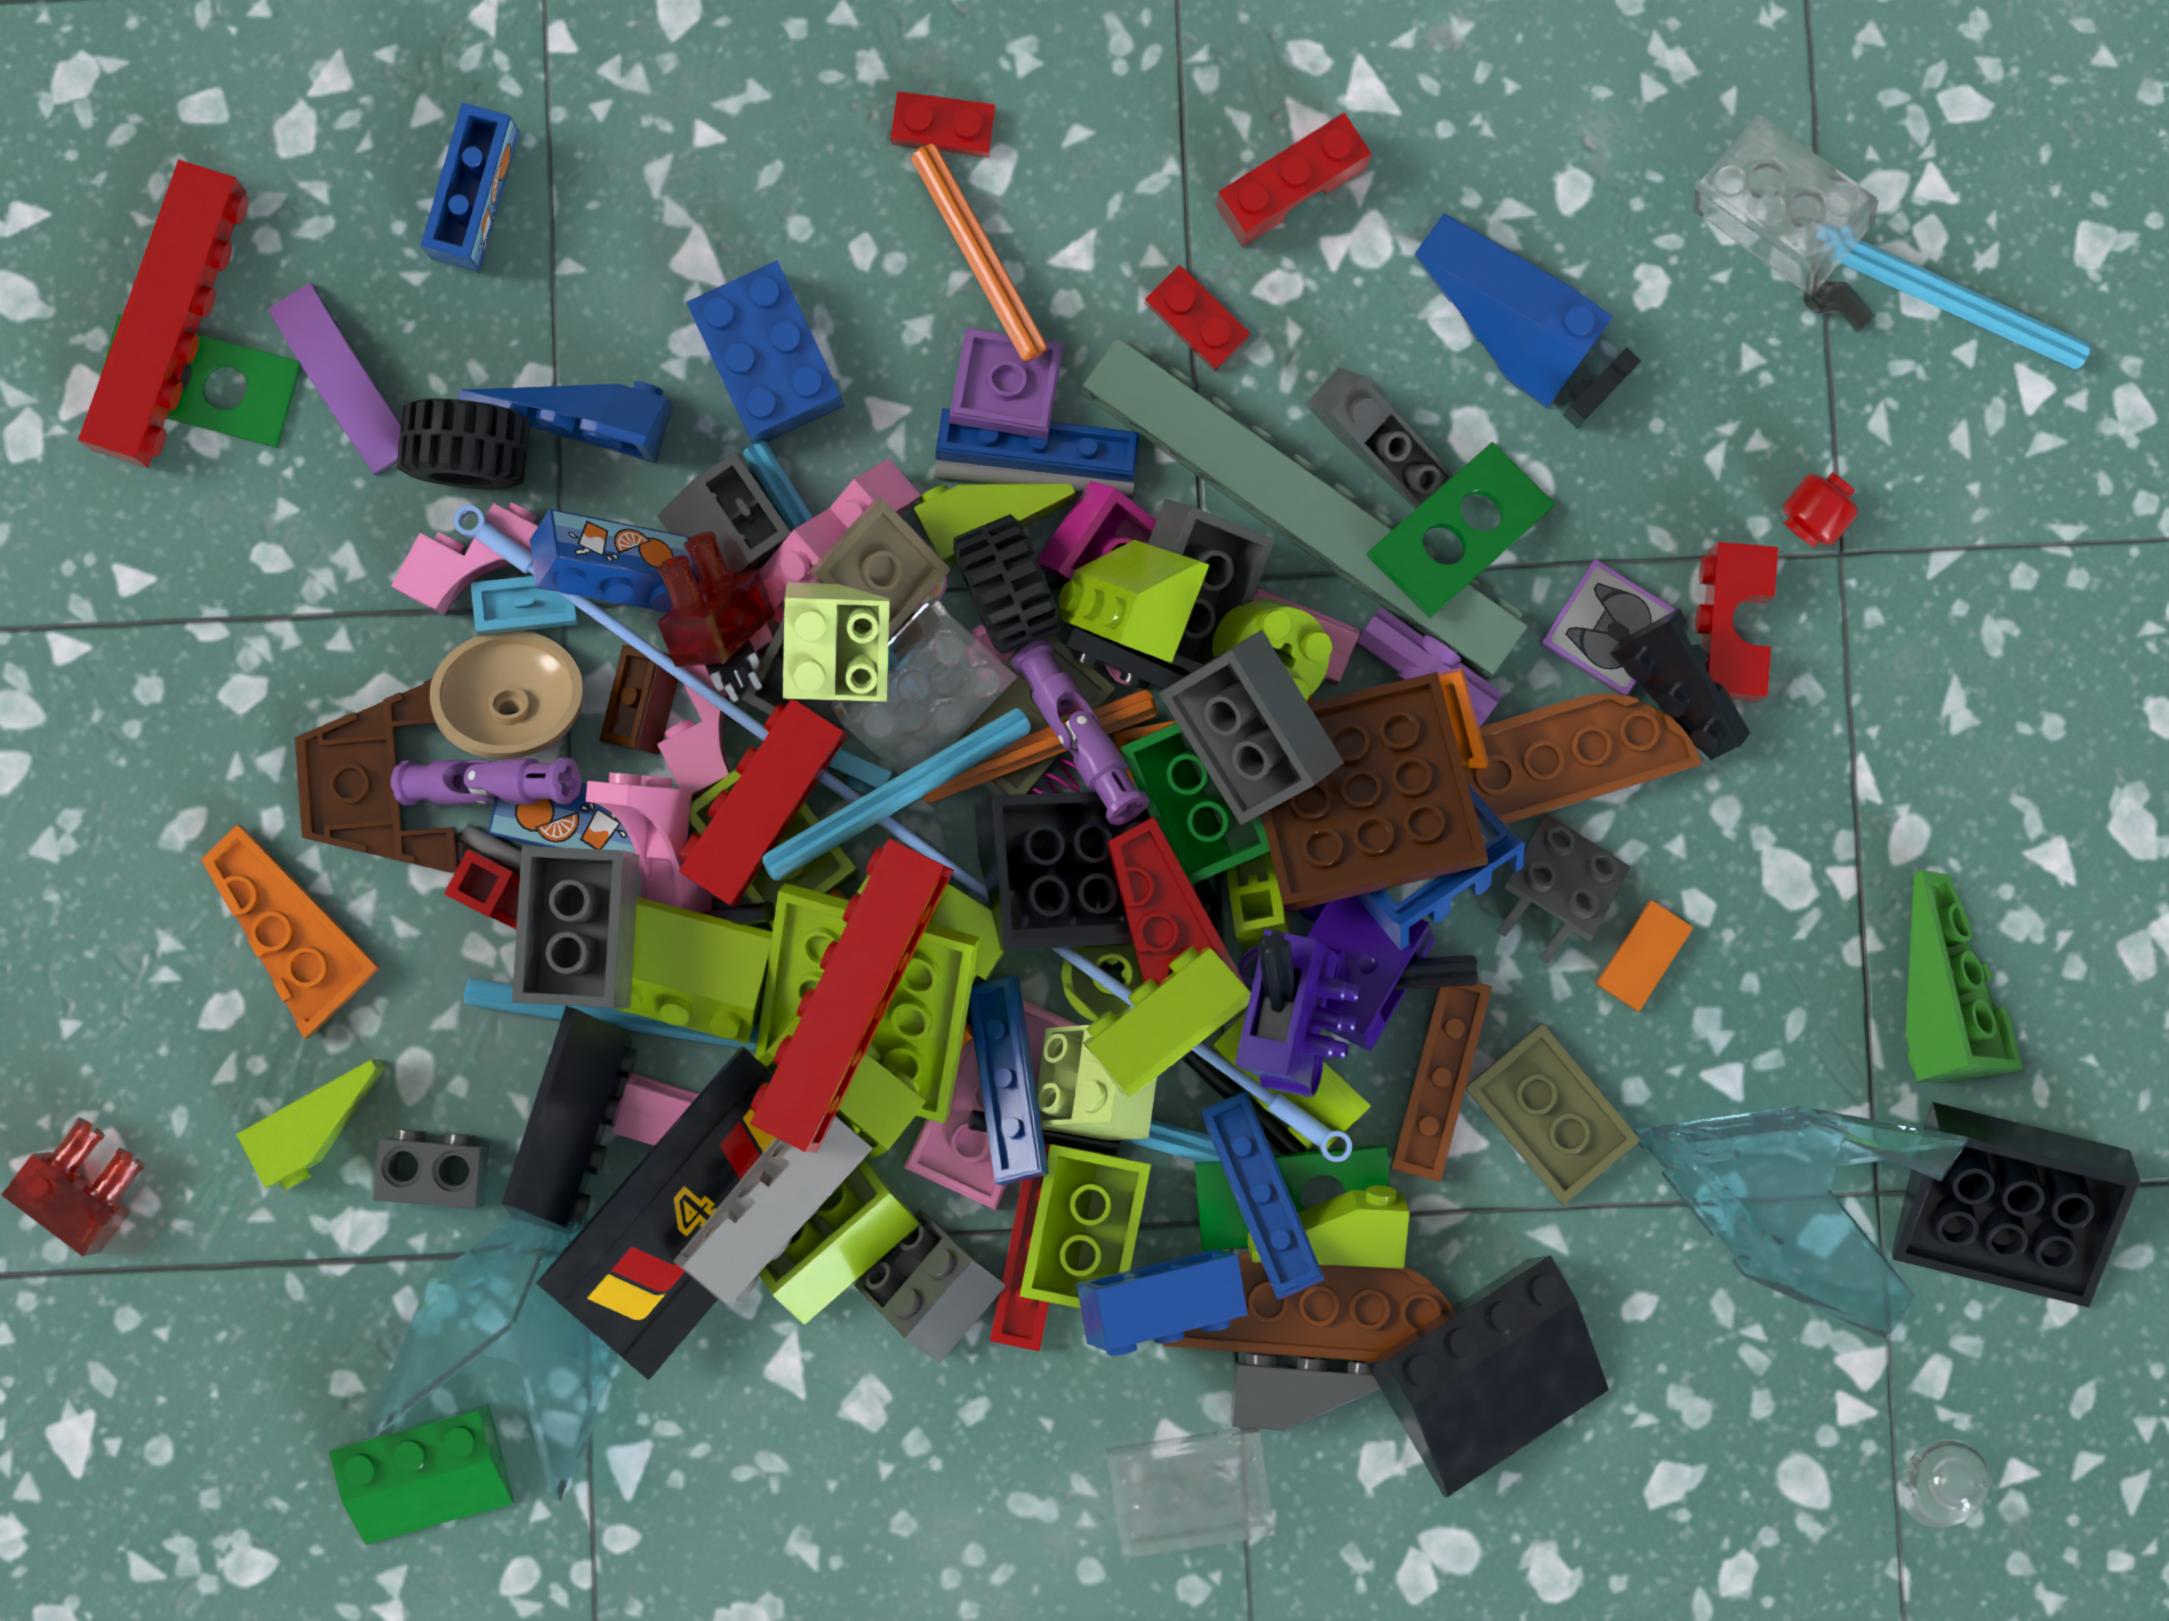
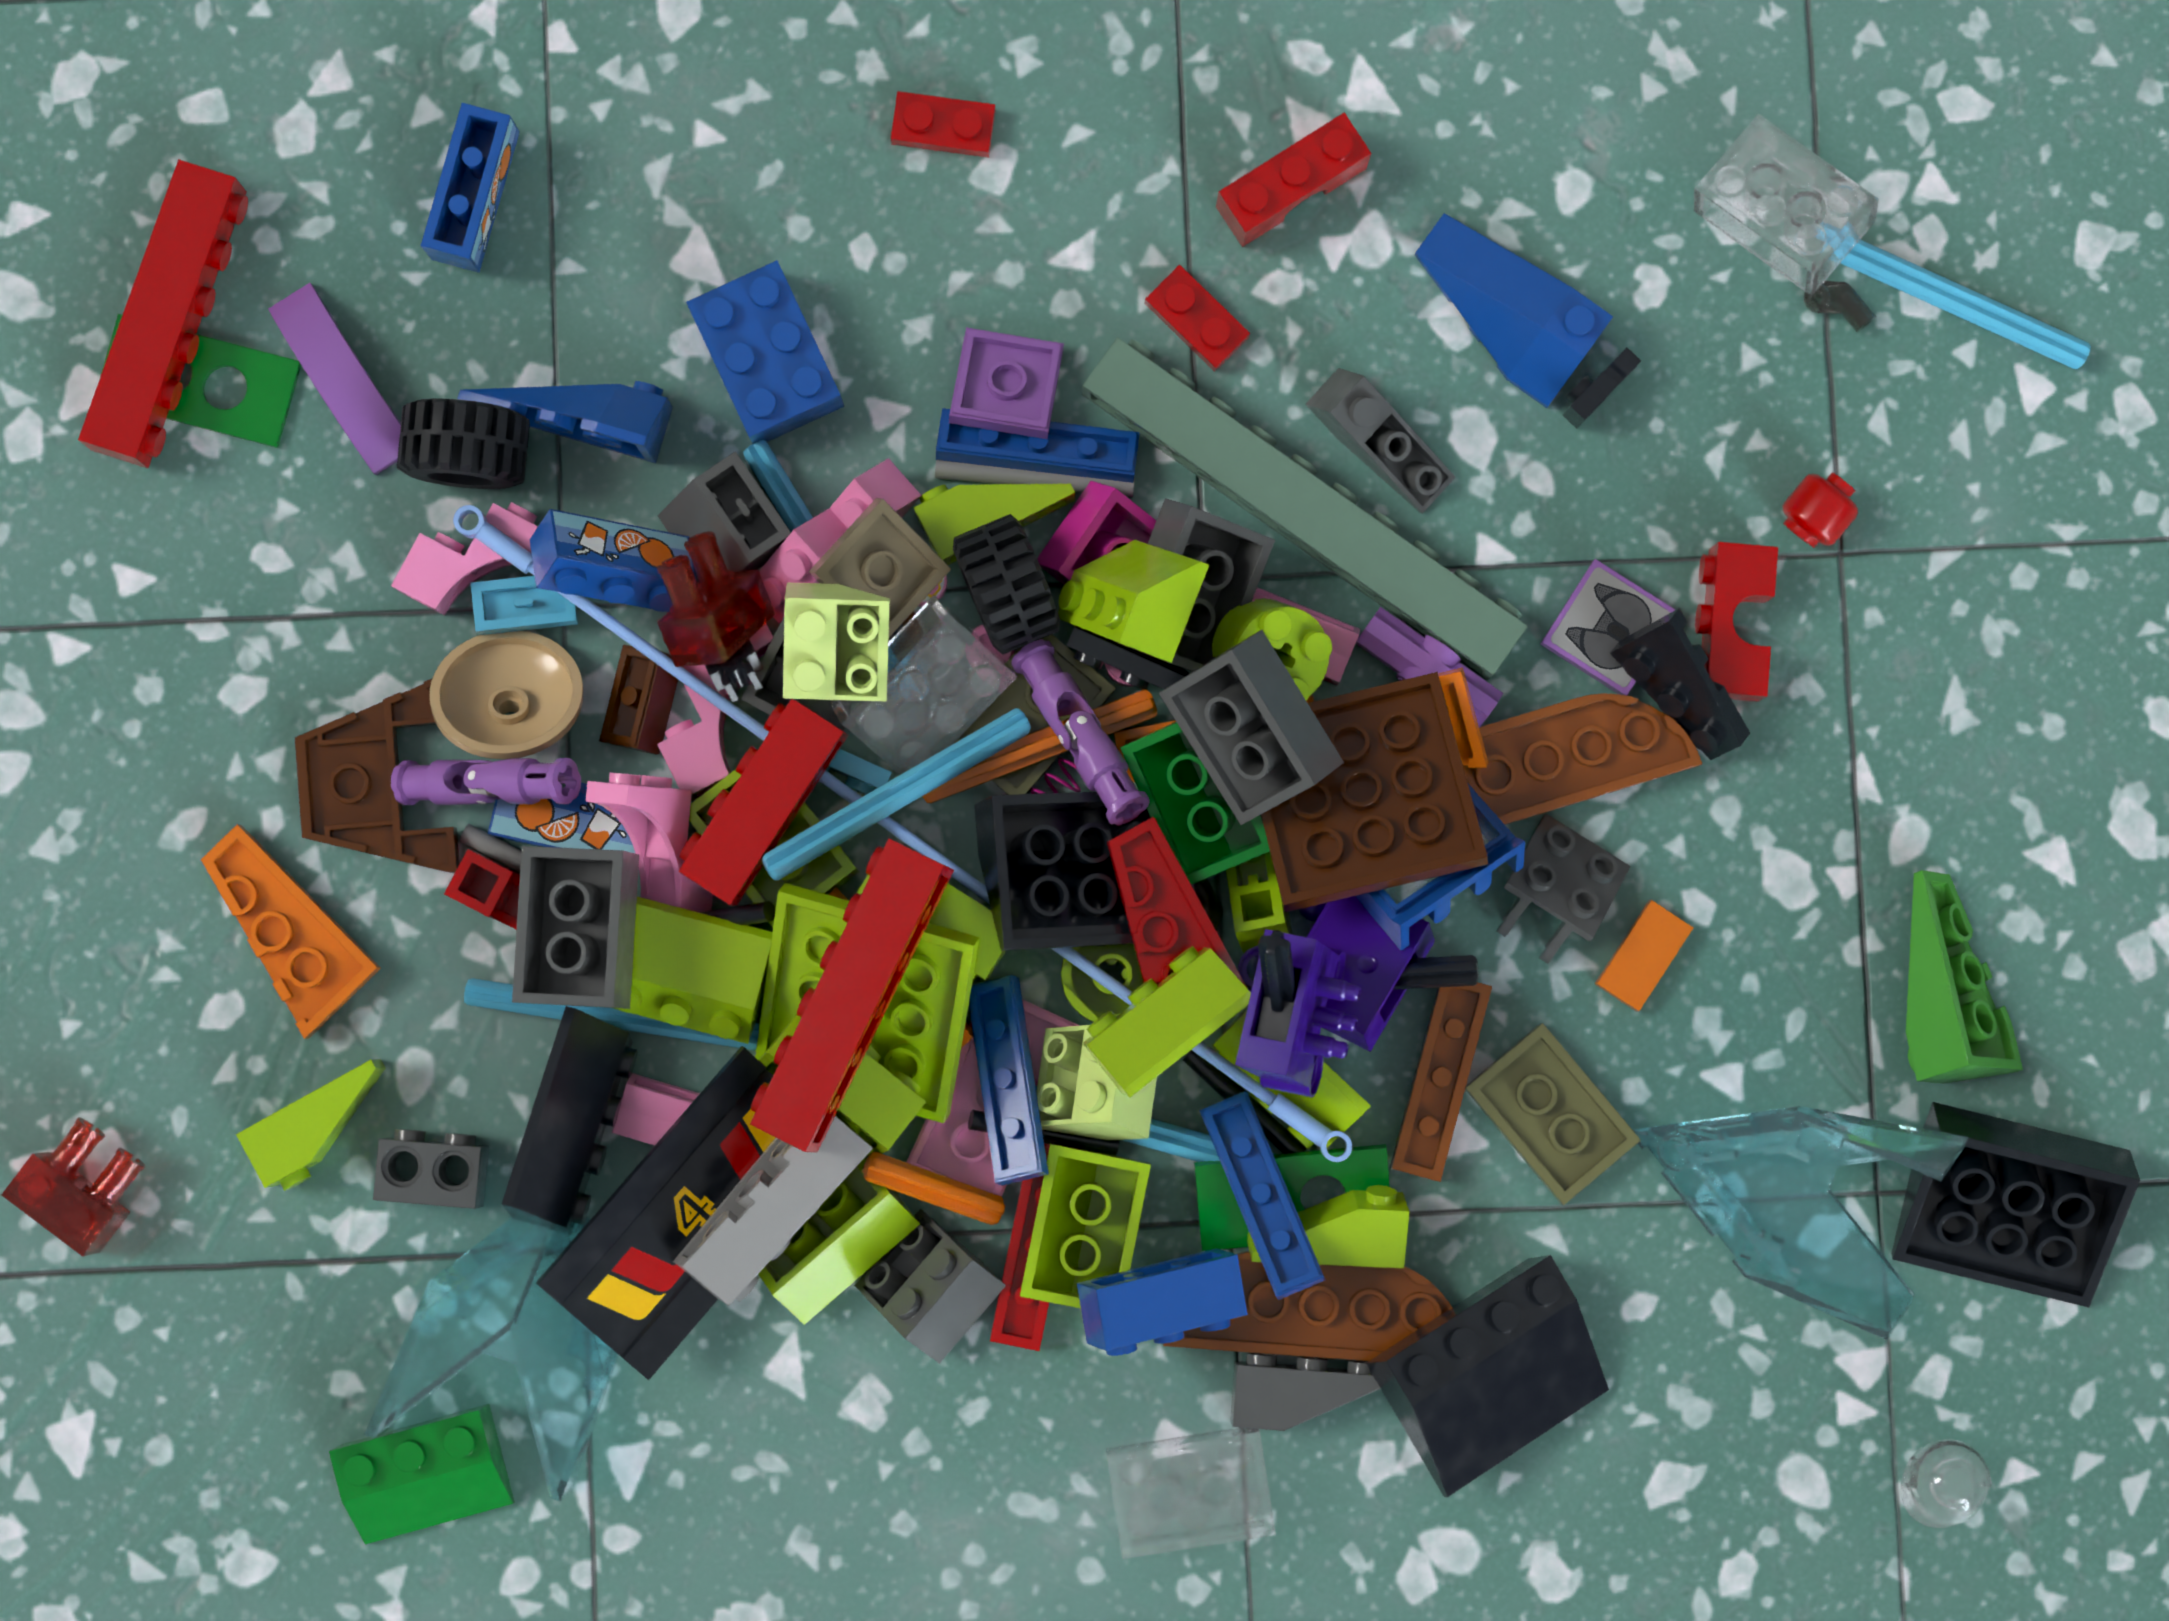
orange axle [912,144,1047,362] -> none
green piece [1366,441,1556,619] -> none
none -> orange axle [862,1152,1005,1225]

